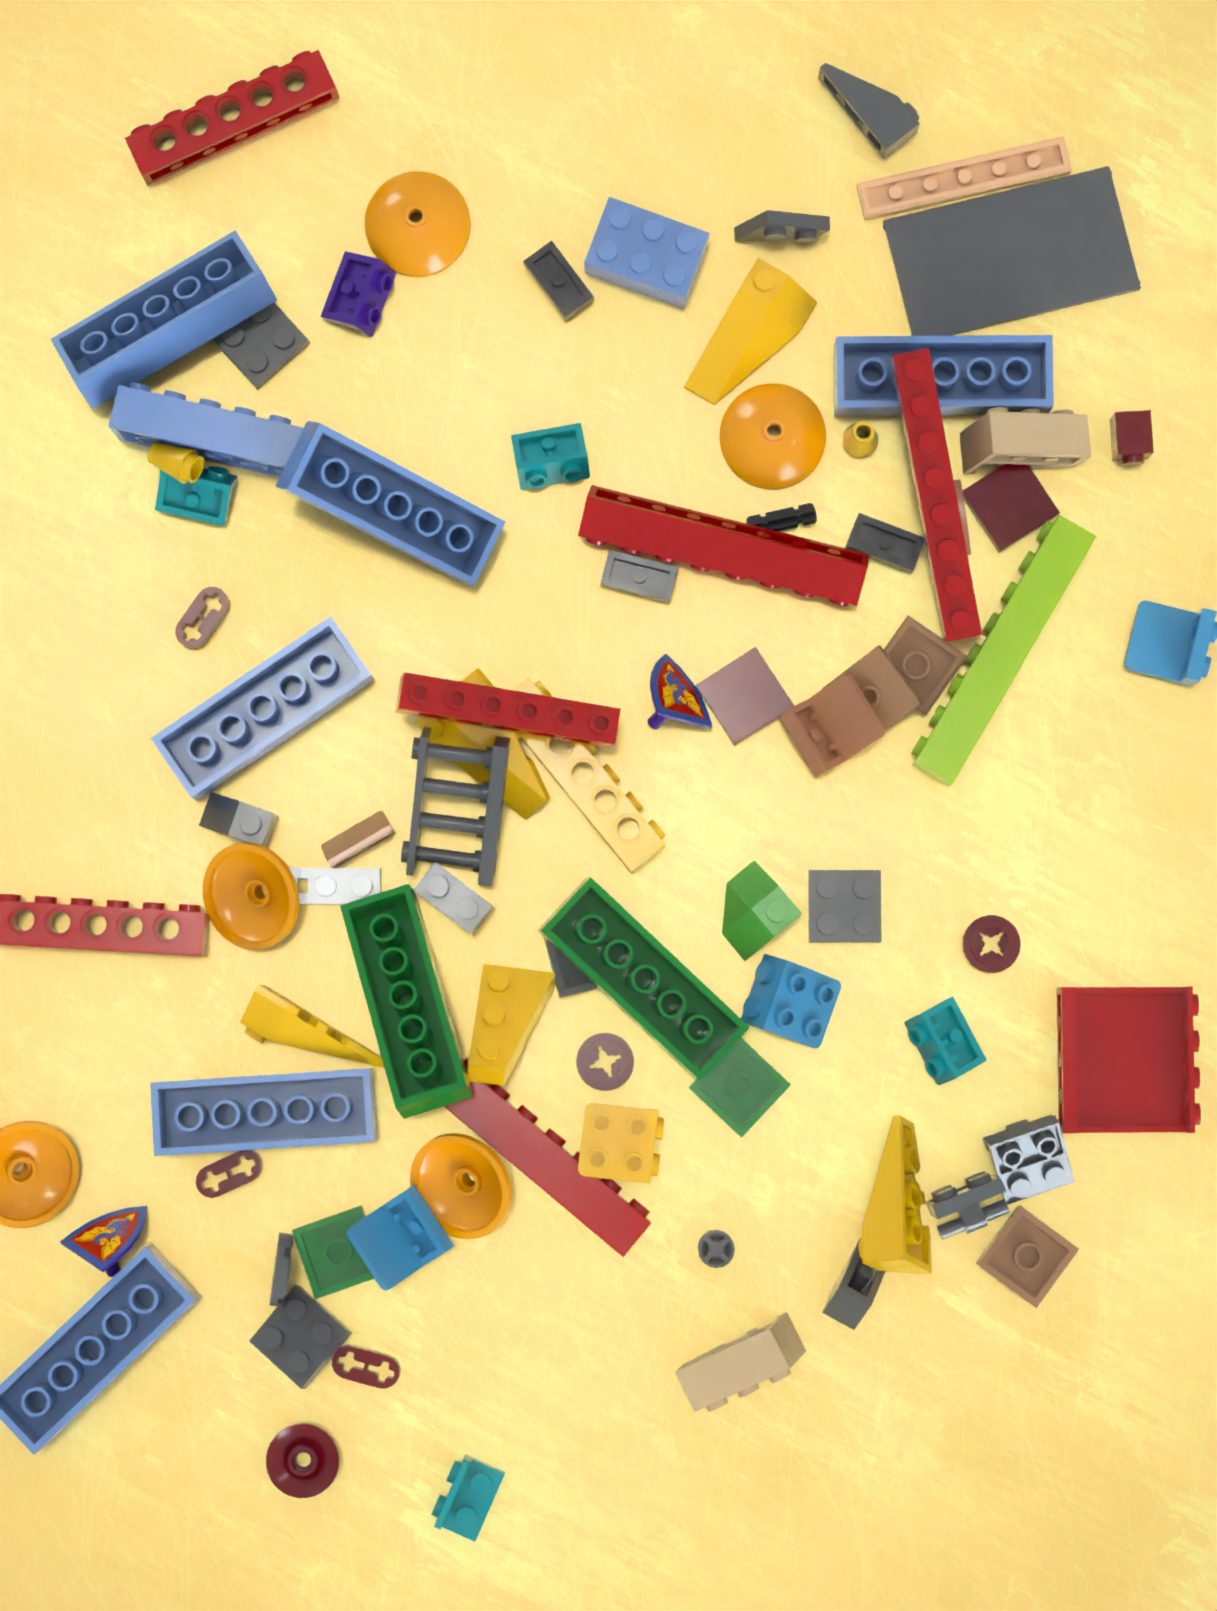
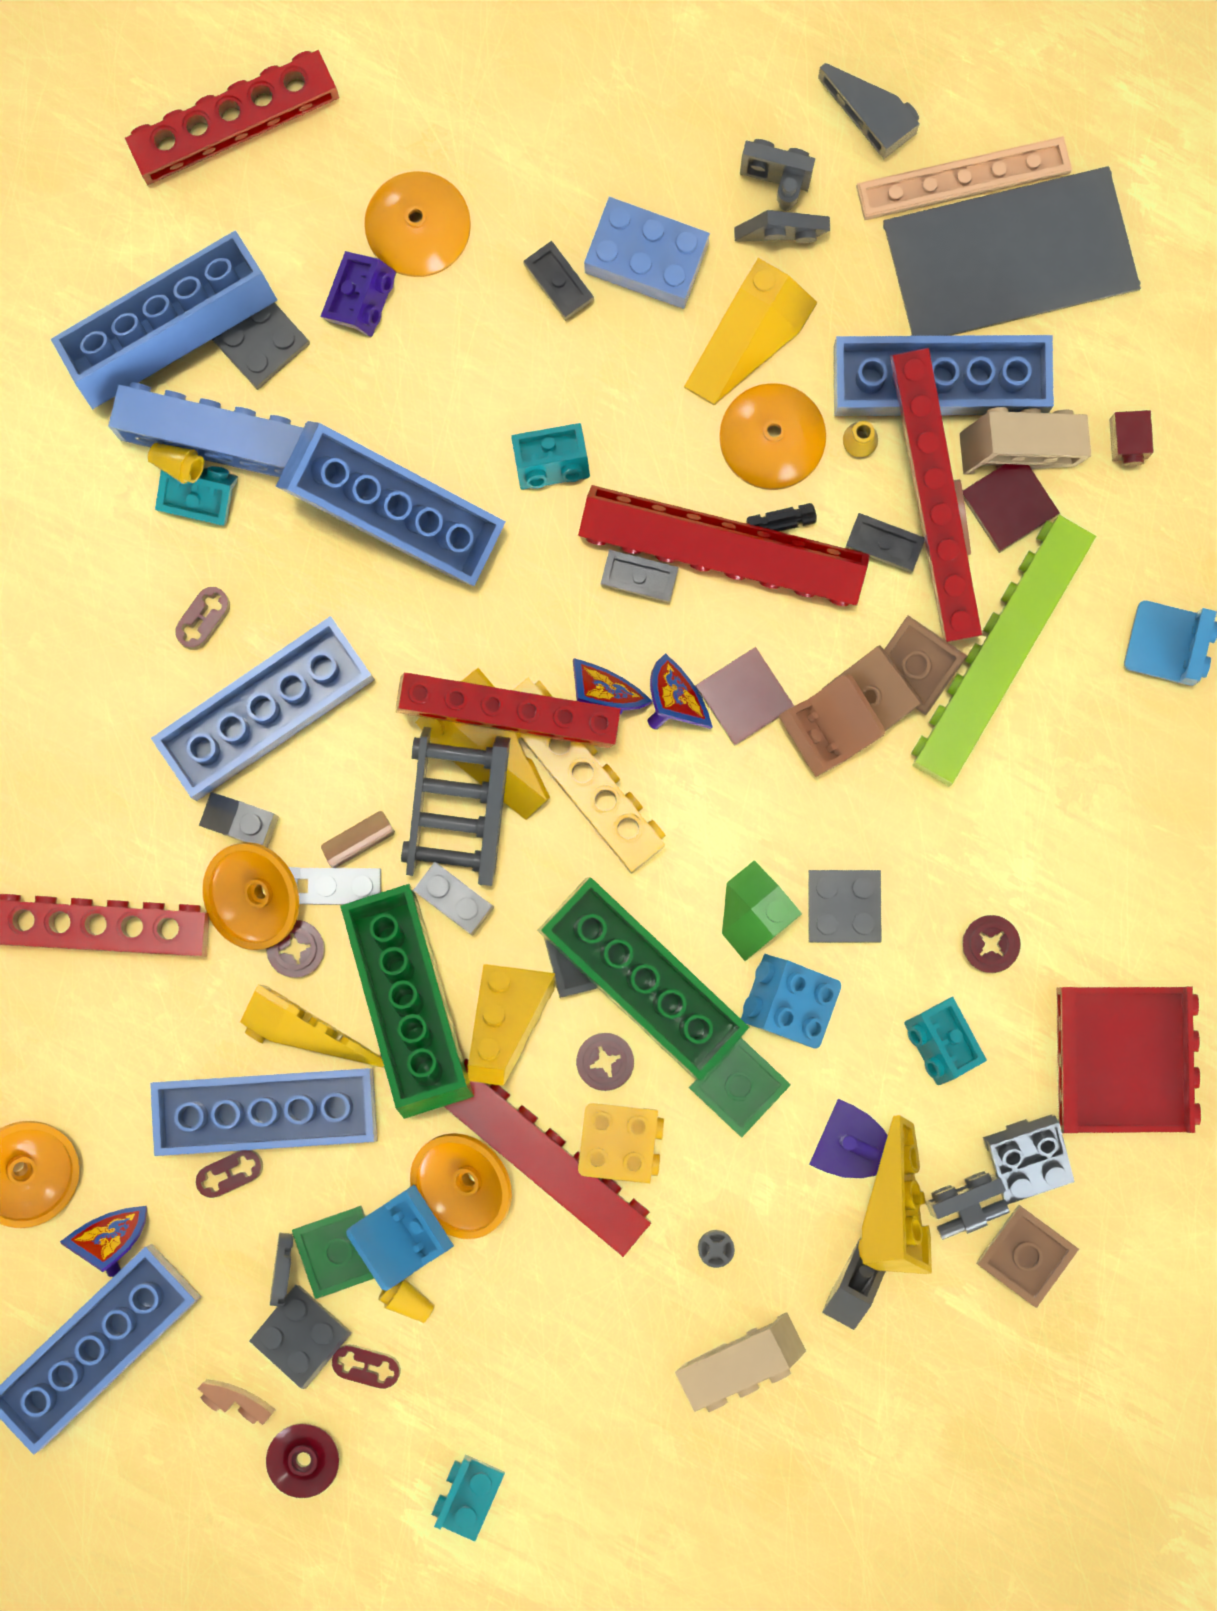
none -> nougat slope [197,1379,276,1425]
none -> gear [266,920,324,978]
none -> yellow cone [378,1279,435,1324]
none -> shield [572,658,653,715]
none -> dark grey plate [740,139,816,211]
none -> dark purple shield [809,1099,888,1178]

